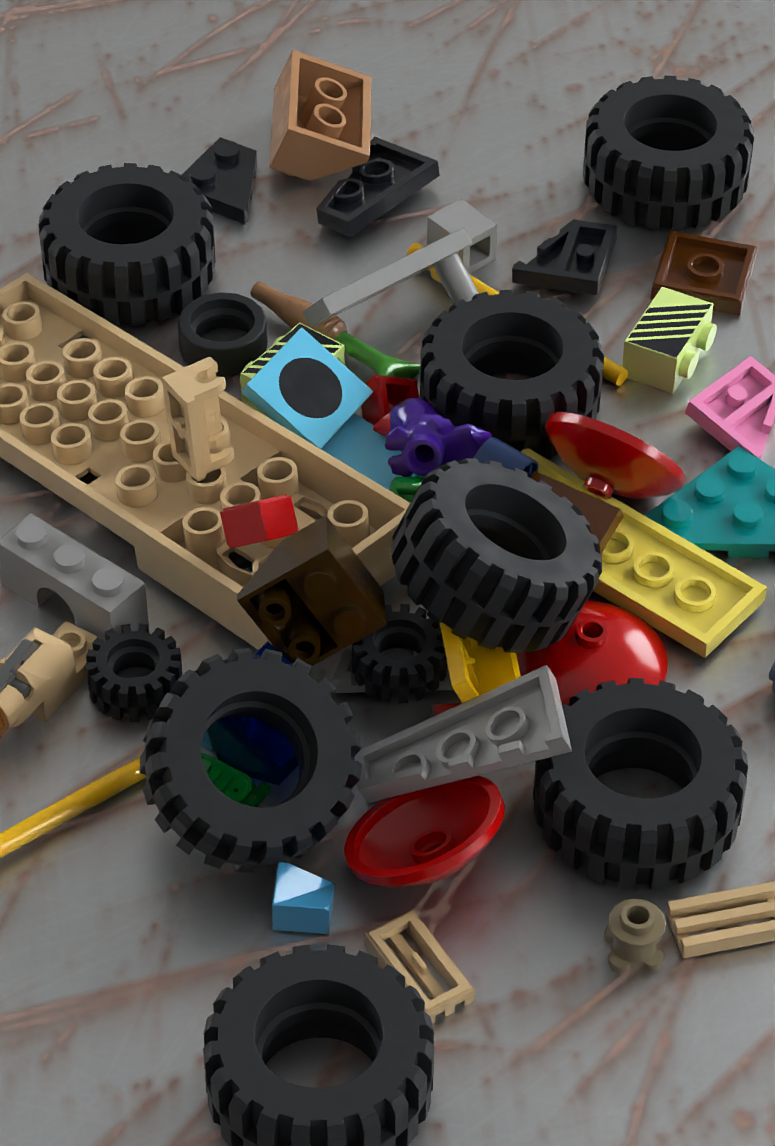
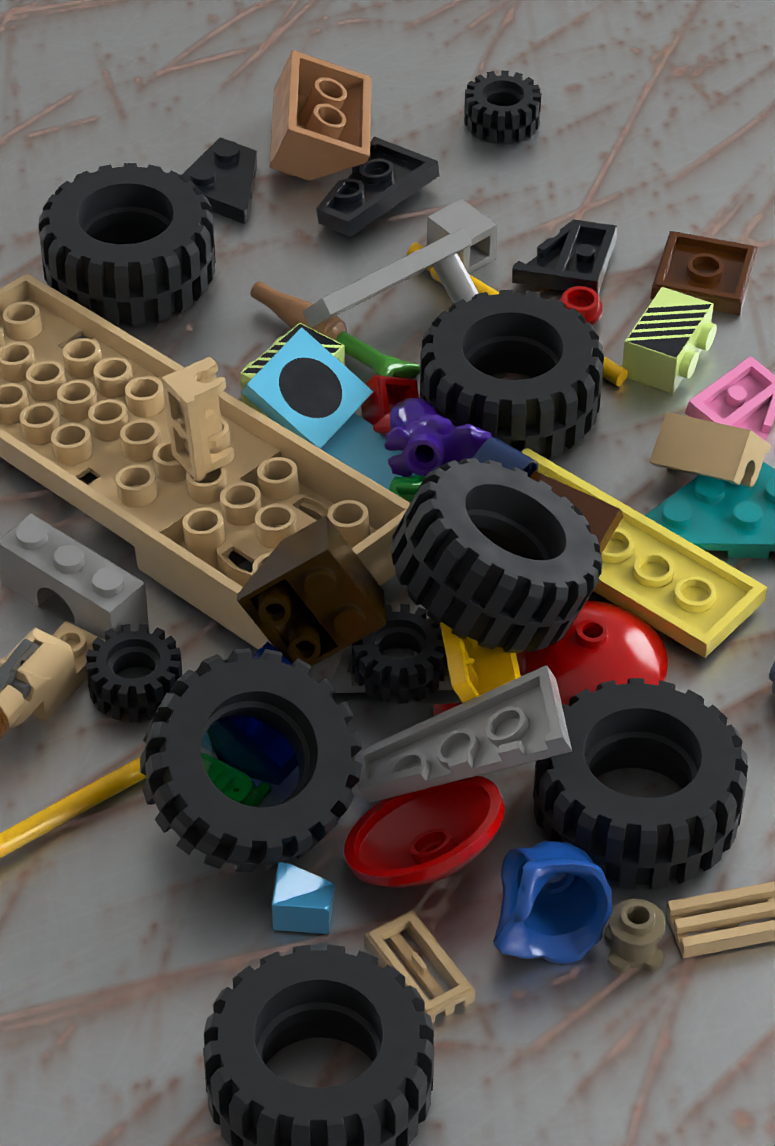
black tyre [178,292,268,377] -> none
red slope [220,494,298,548] -> none
red dish [545,412,686,499] -> none
black tyre [583,75,754,231] -> none
none -> black tyre [464,70,542,144]
none -> blue piece [493,840,612,965]
none -> red plate [559,286,603,326]
none -> tan hinge [649,412,771,487]

